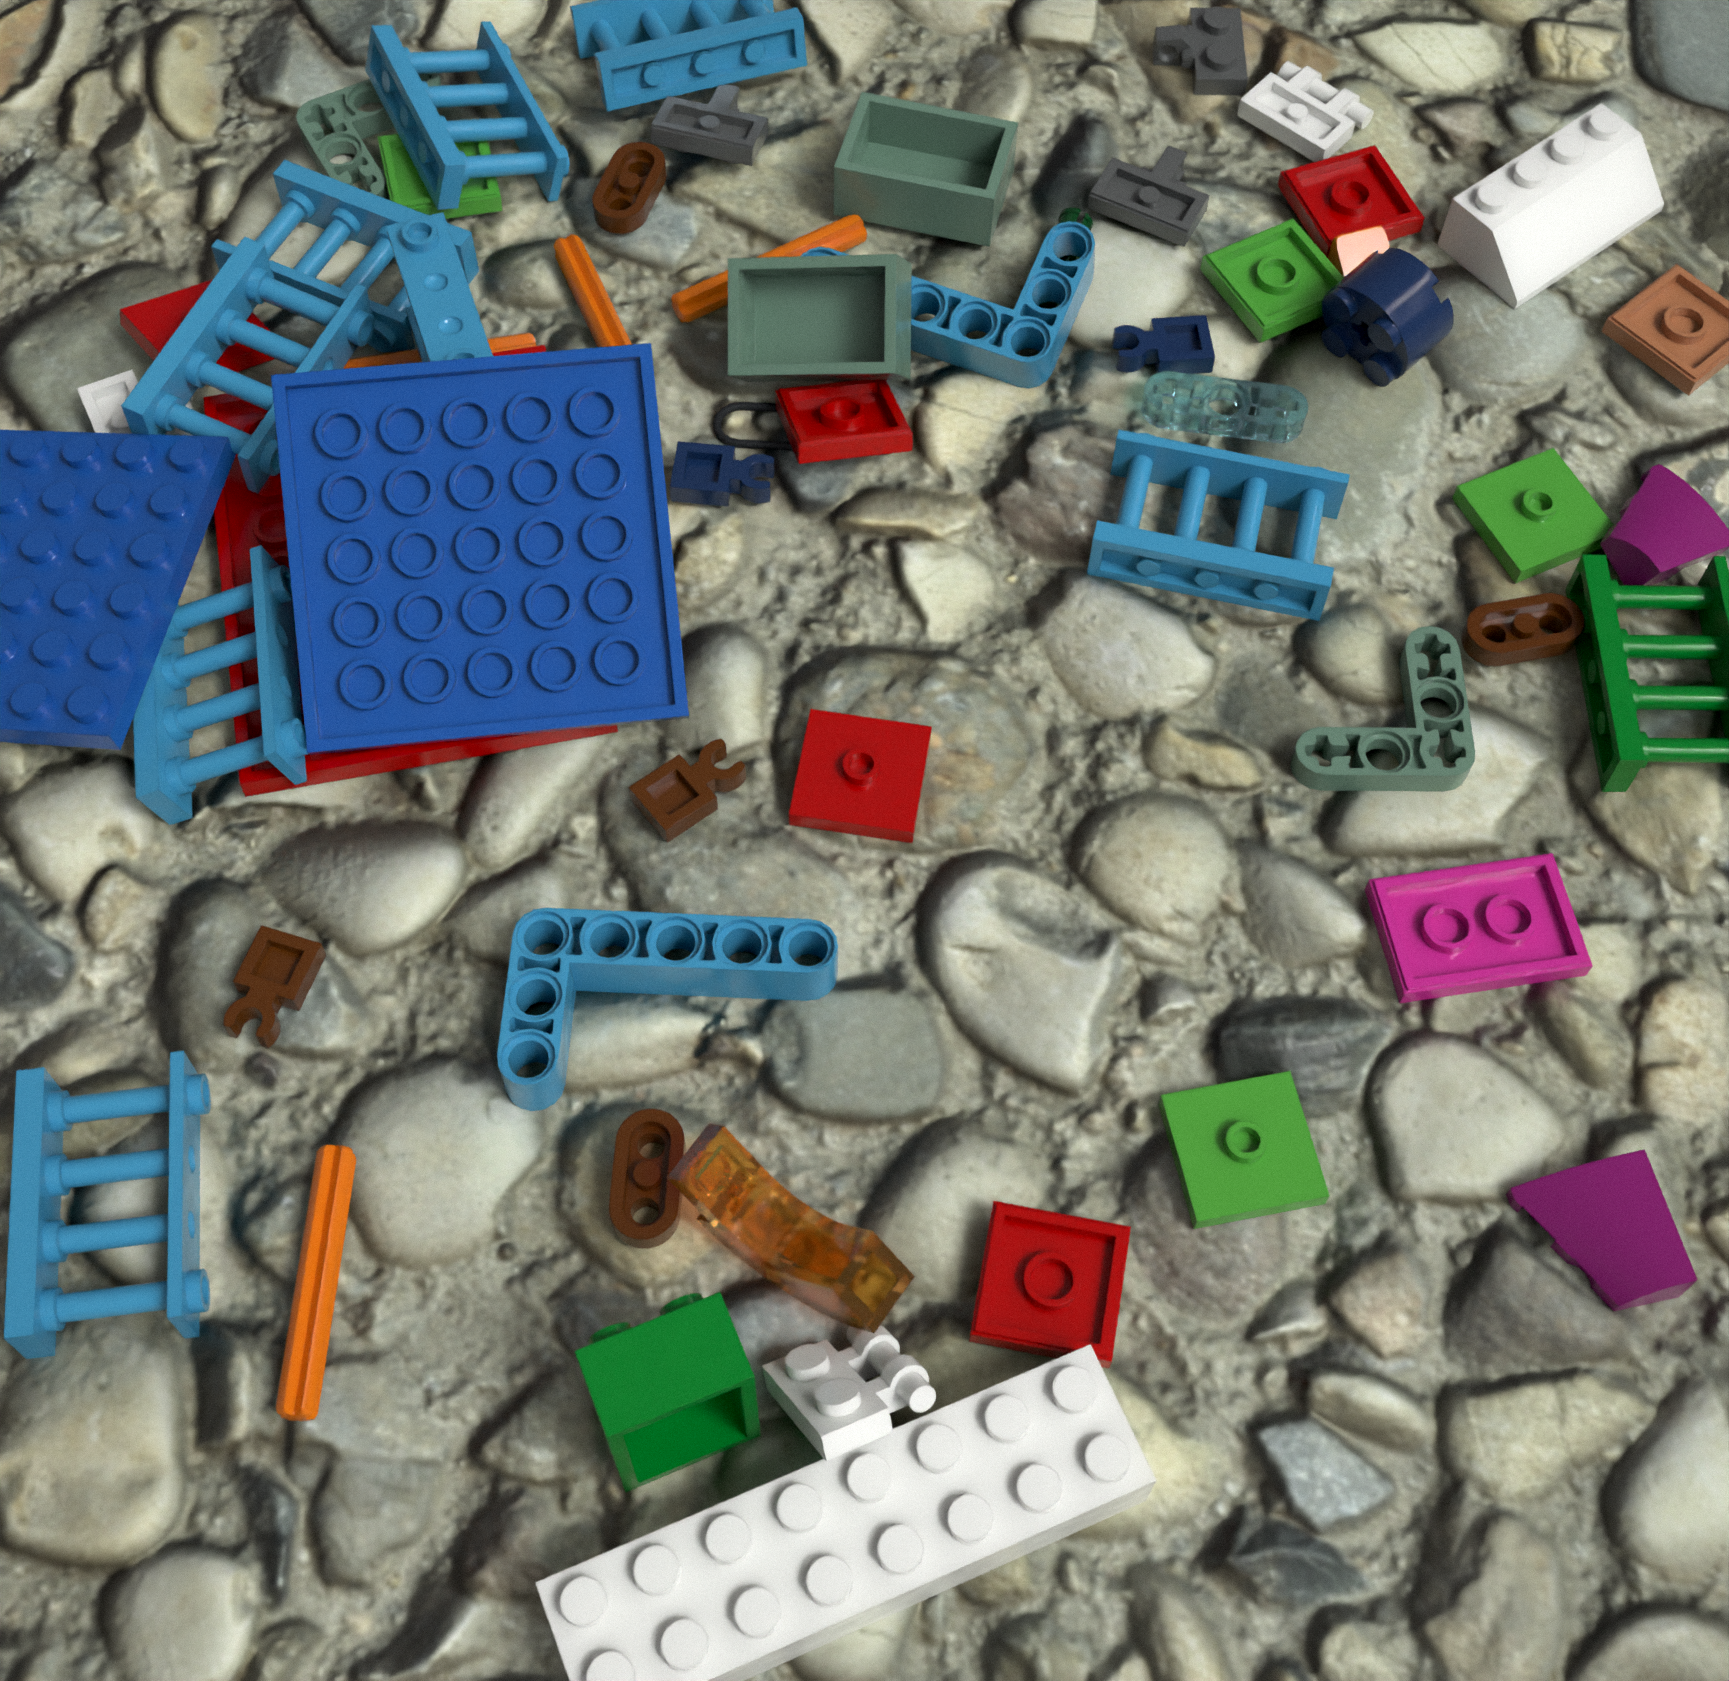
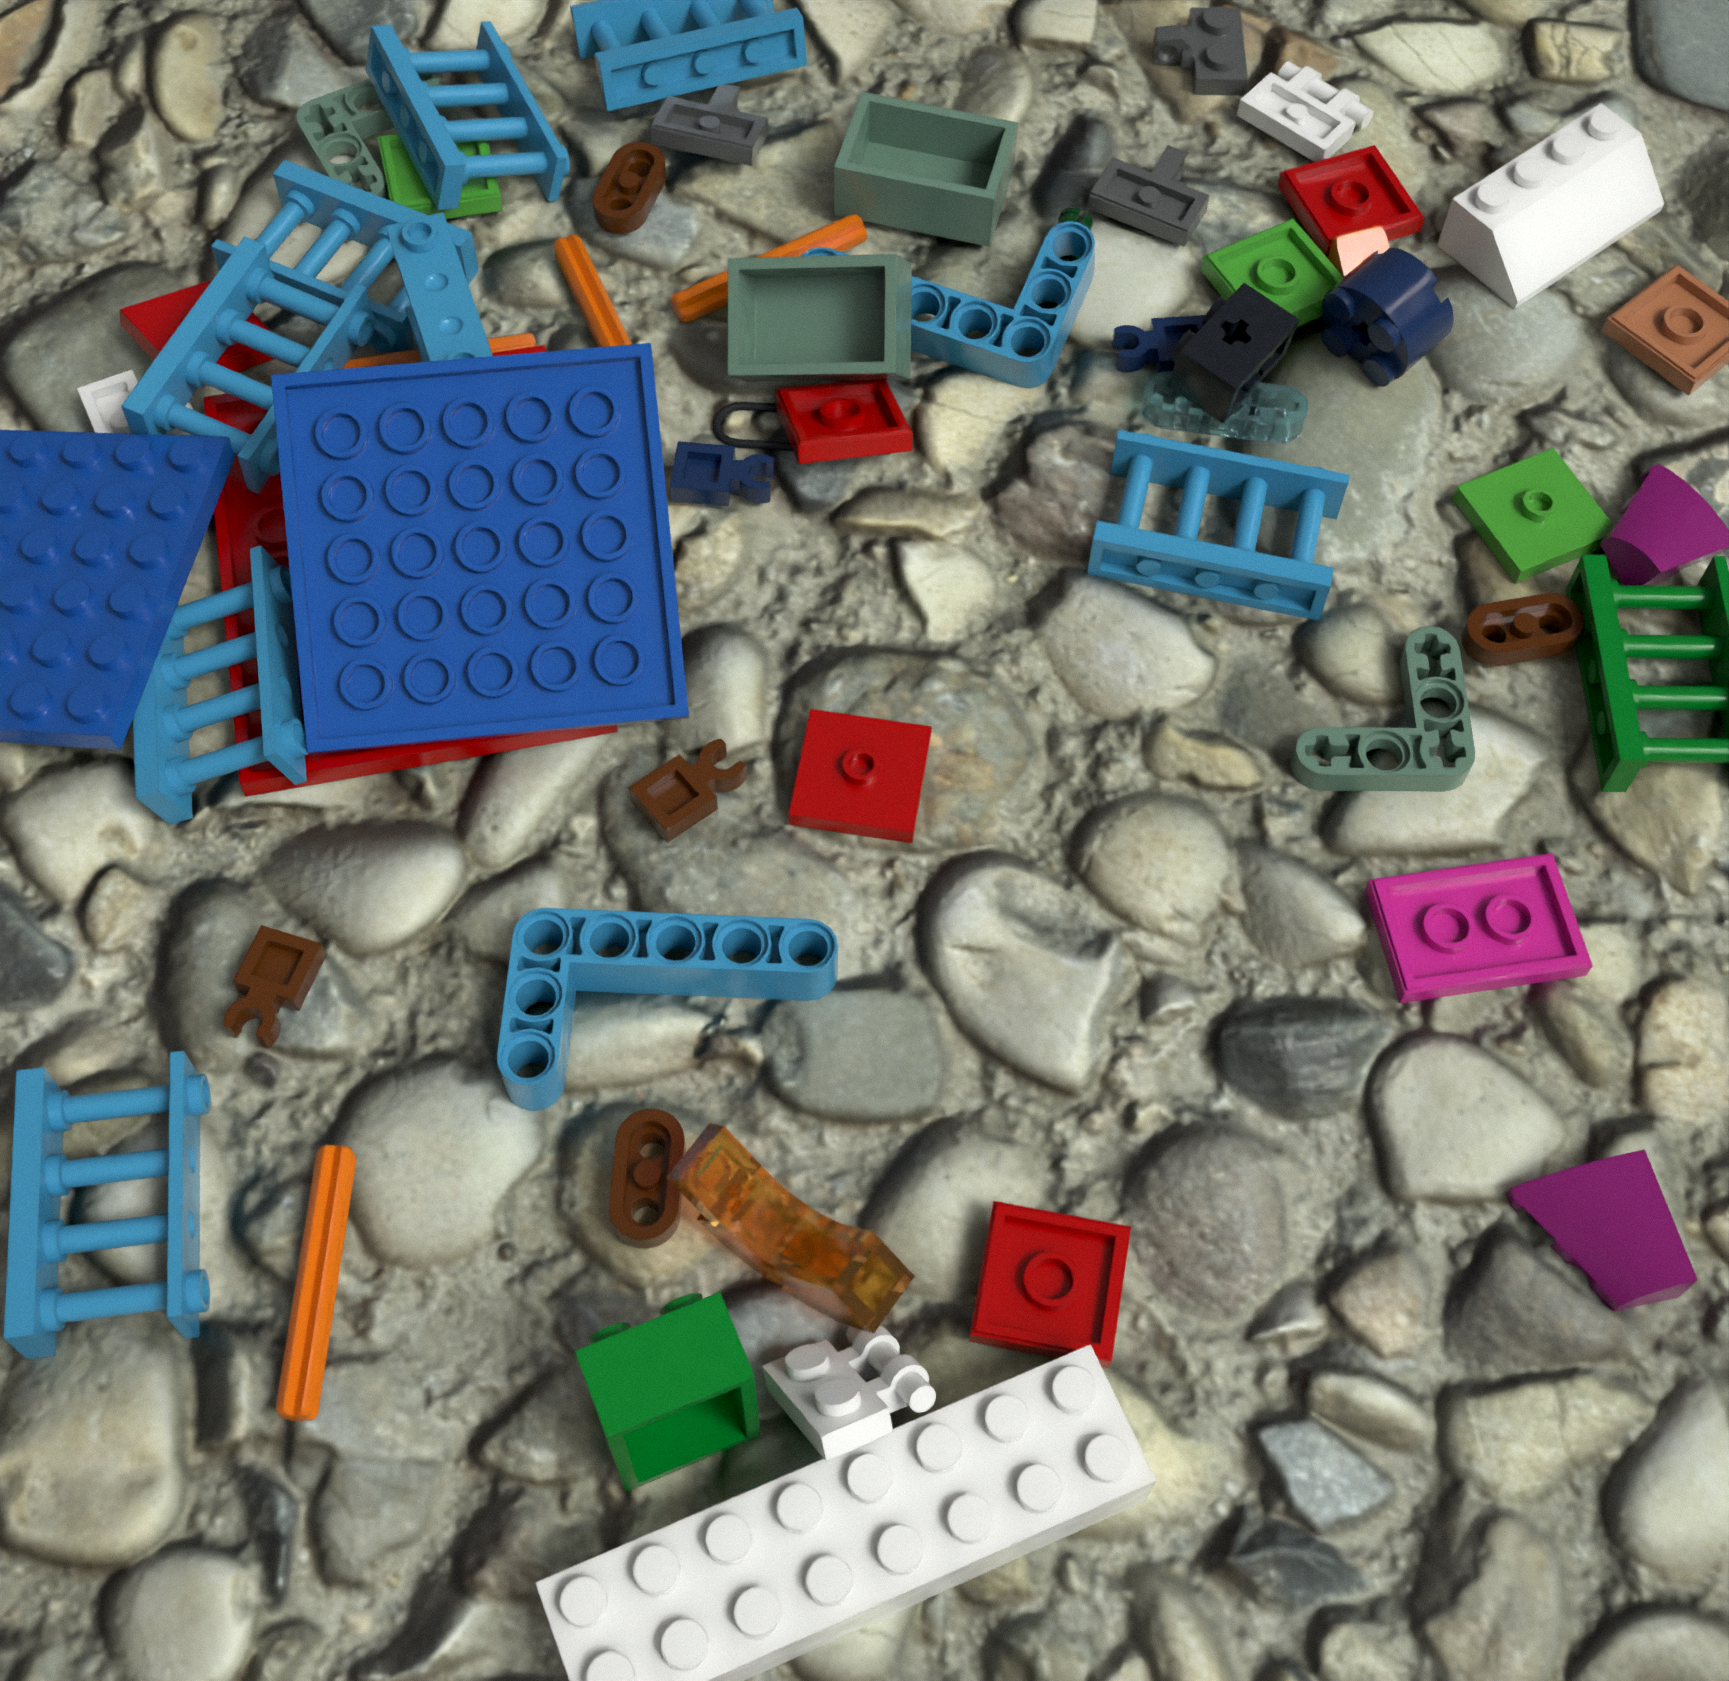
bright green plate [1158,1071,1330,1229] -> none
none -> black brick [1167,283,1300,424]

